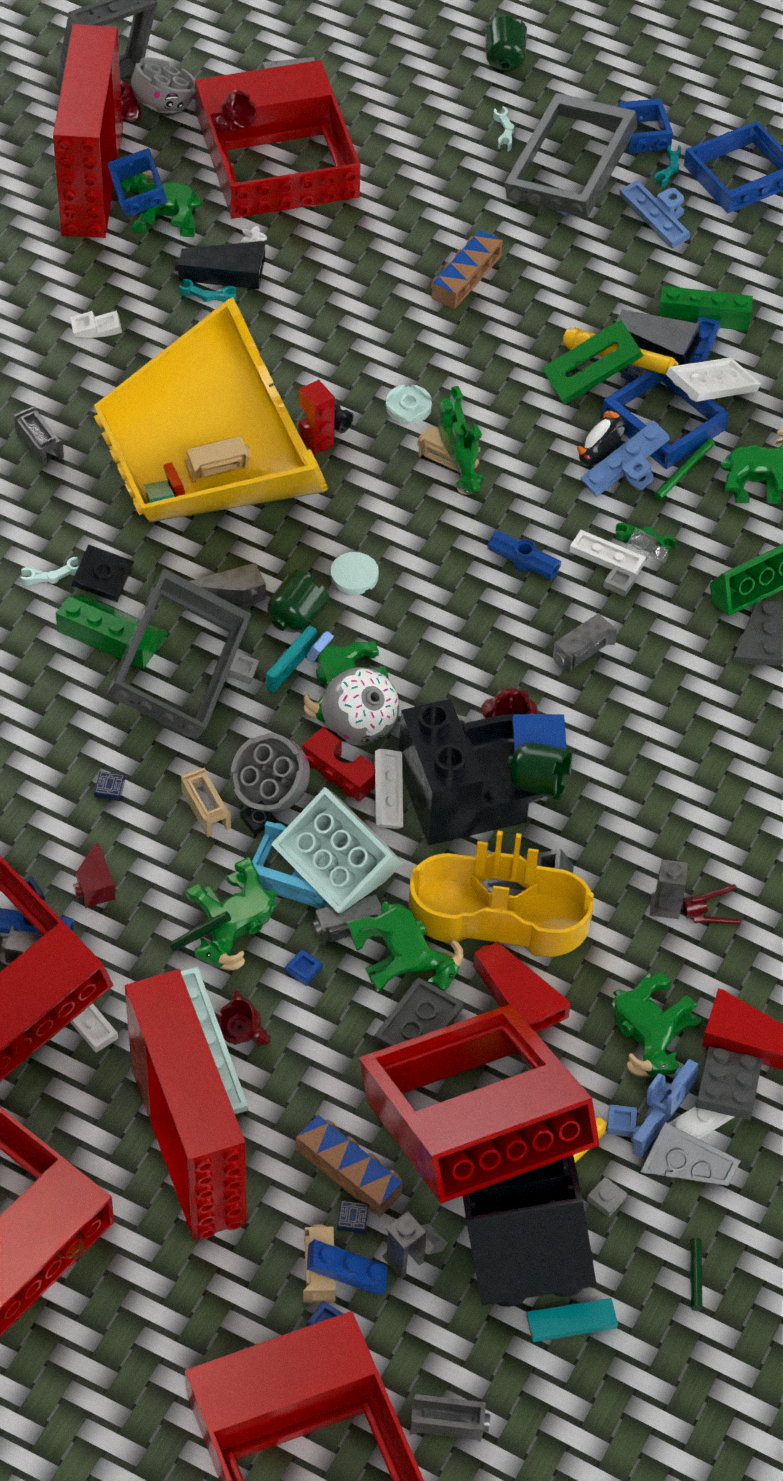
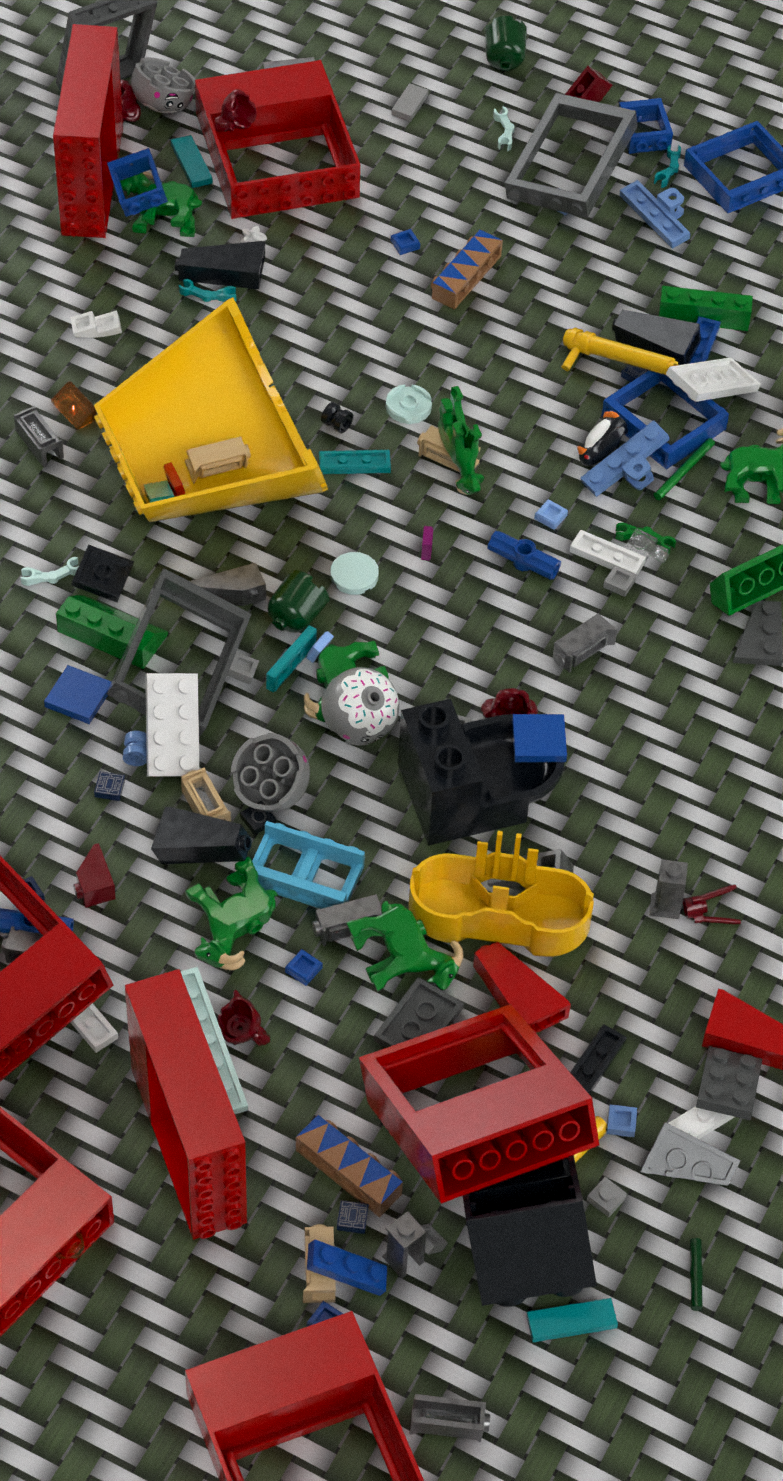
dark green piece [169,911,231,952] -> none
light aqua slope [271,787,404,914] -> none
red arch [299,379,335,455] -> none
red arch [302,727,375,802] -> none
white plate [375,749,403,829] -> none
dark green cylinder [507,742,572,800] -> none
green piece [542,319,644,405] -> none
green animal [612,971,703,1077] -> none
medium blue plate [631,1059,698,1158] -> none
none -> blue tile [44,665,111,725]
none -> clear orange slope [51,381,97,430]
none -> medium blue wheel [123,731,147,766]
none -> white plate [145,673,199,777]
none -> black slope [151,807,252,864]
none -> teal tile [171,135,213,188]
none -> teal tile [319,450,391,474]
none -> blue tile [390,229,420,255]
none -> light grey tile [391,83,429,122]
none -> magenta tile [421,526,434,561]
none -> light blue tile [534,499,568,530]
none -> dark red slope [565,66,613,102]
none -> black tile [570,1024,627,1095]

